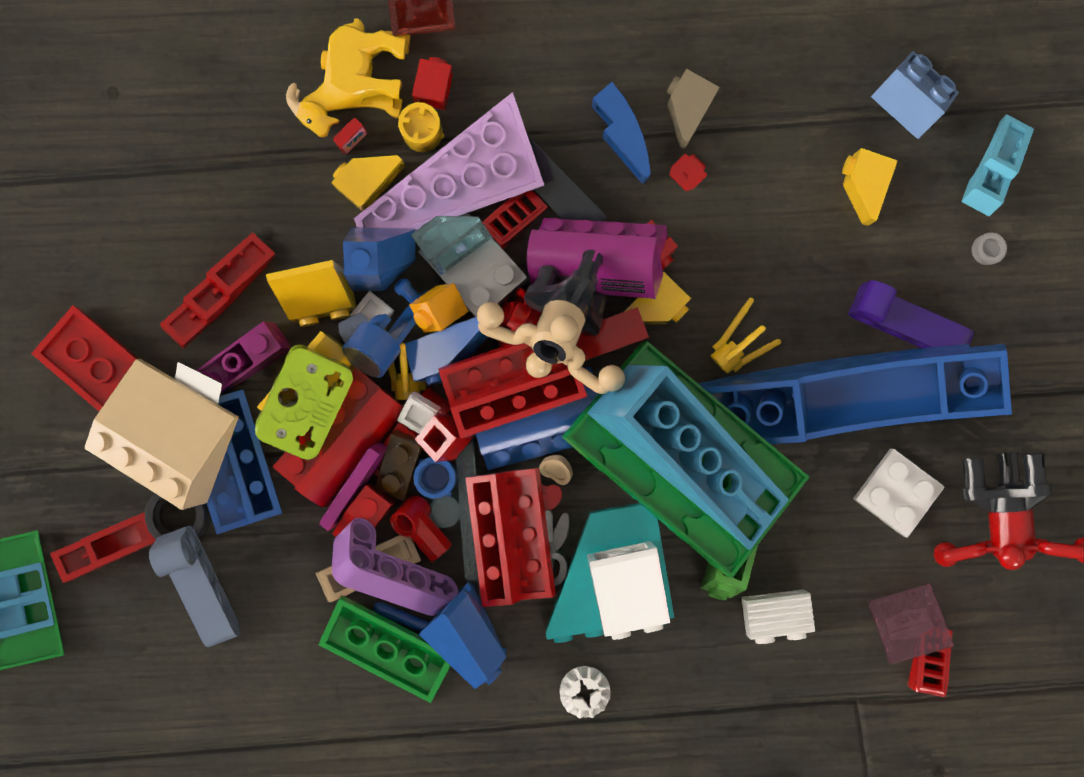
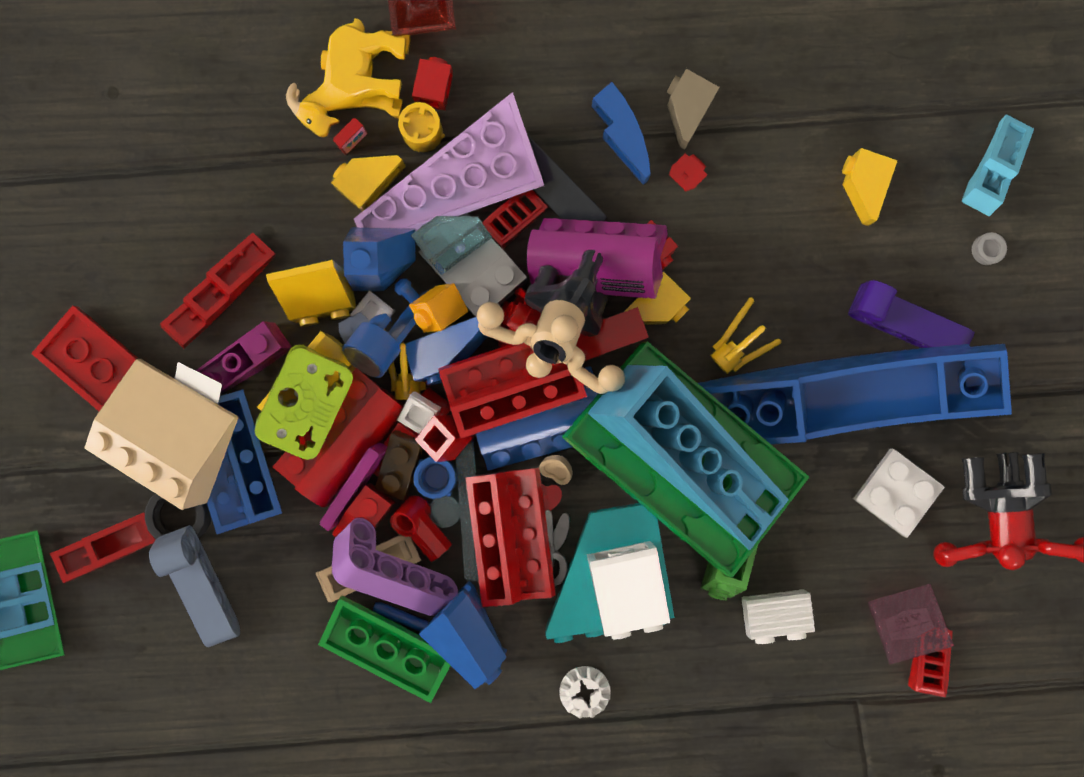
medium blue slope [871,51,959,139] -> none

